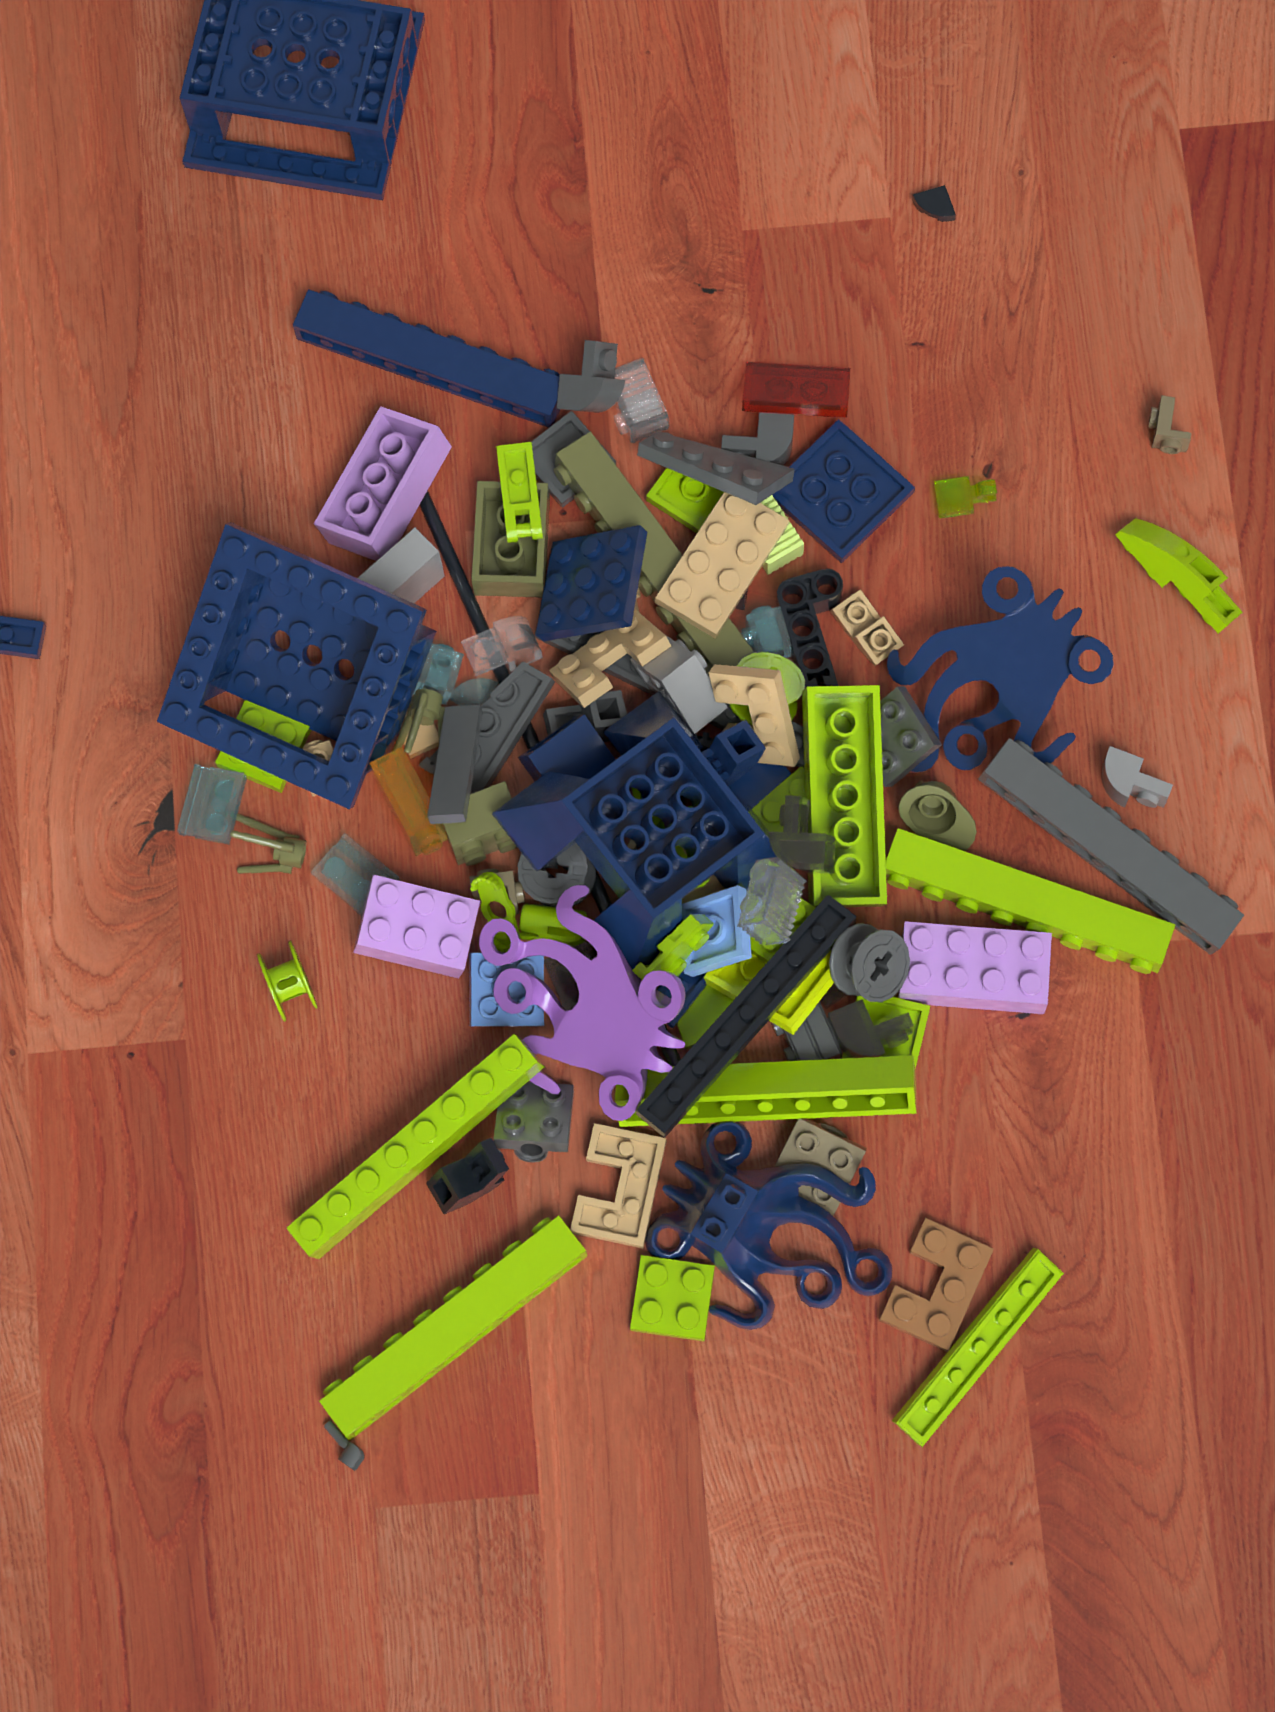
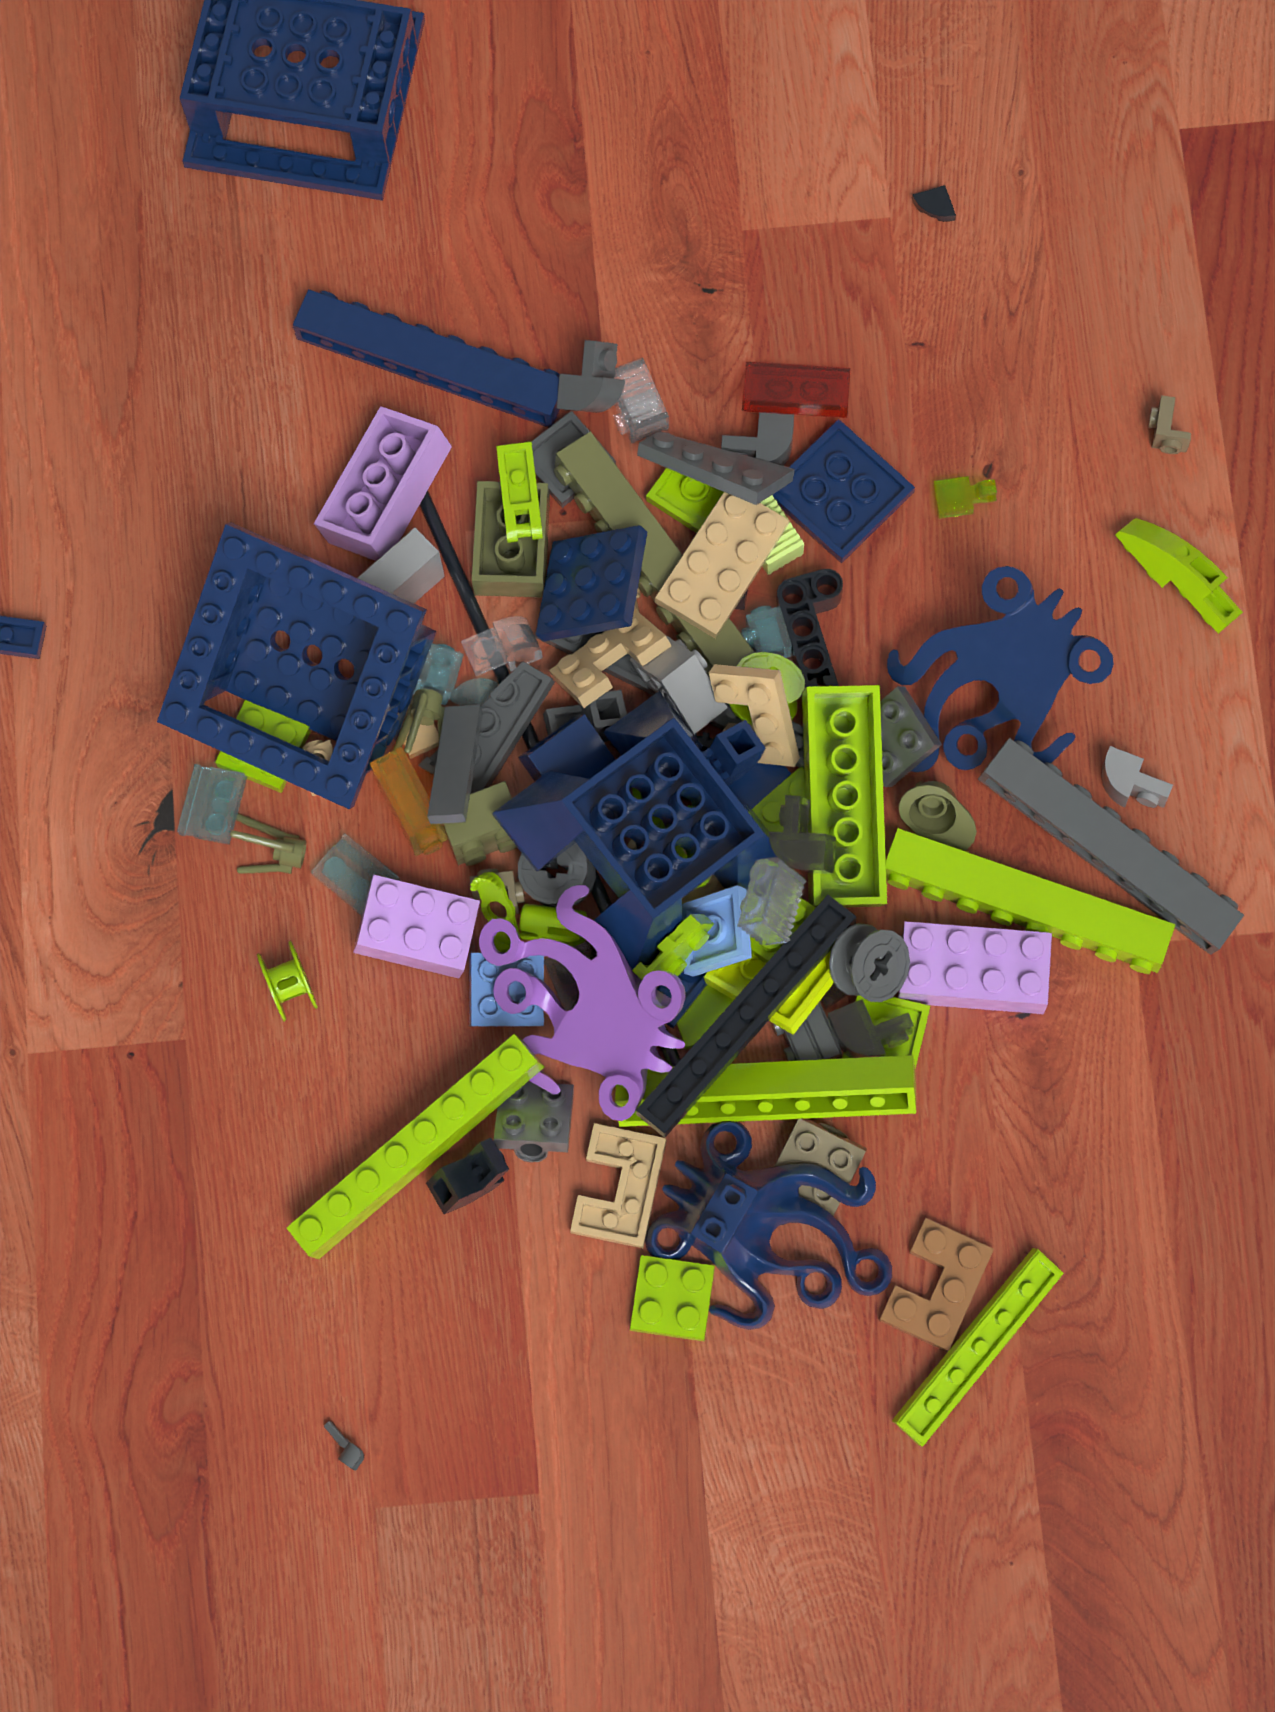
lime brick [319,1216,588,1441] -> none
tan slope [830,589,904,666] -> none

